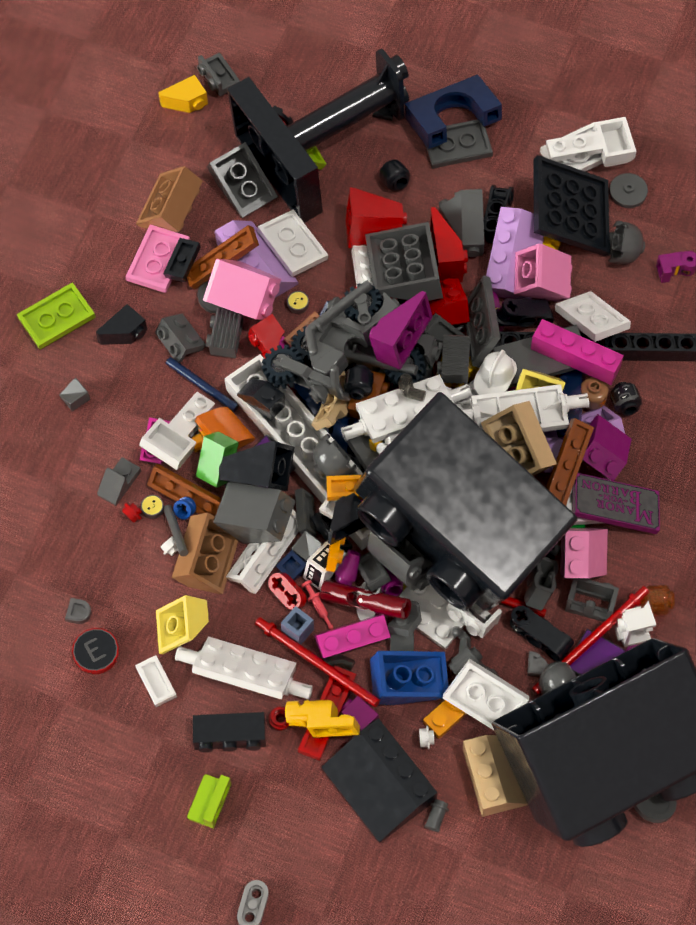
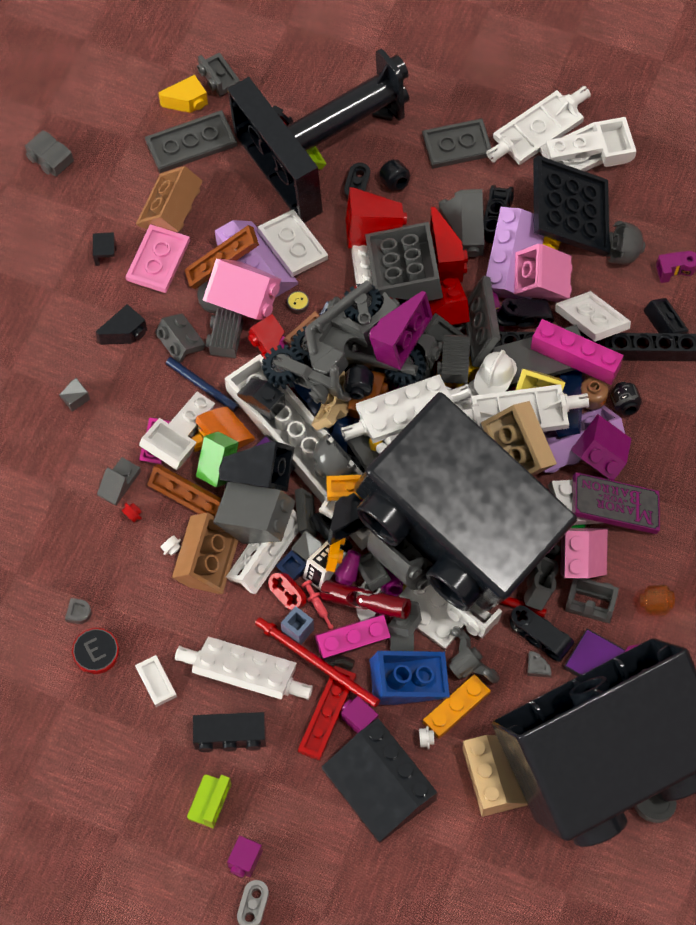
lime plate [17,282,96,350] -> none
light yellow tile [141,495,164,519] -> none
light yellow slope [156,595,209,655] -> none
dark grey bar [163,505,188,556] -> none
black plate [164,238,201,283] -> none
blue bush [173,497,196,520] -> none
dark grey slope [207,142,278,218] -> none
red plate [269,707,289,730] -> none
yellow plate [285,700,360,737] -> none
clear smoke arm [398,374,426,402] -> none
dark blue arch [405,74,502,149] -> none
dark grey pin [424,799,449,832] -> none
white plate [443,659,529,730] -> none
red bar [531,586,650,695] -> none
dark grey hat [538,661,576,695] -> none
dark orange plate [546,418,594,506] -> none
dark grey piece [609,173,648,208] -> none
white window [615,601,656,647] -> none
none -> dark grey brick [25,130,74,177]
none -> black panel [93,232,117,266]
none -> dark grey tile [145,110,237,173]
none -> magenta brick [227,835,263,878]
none -> black plate [344,163,370,200]
none -> white plate [486,86,591,165]
none -> black slope [644,298,689,334]

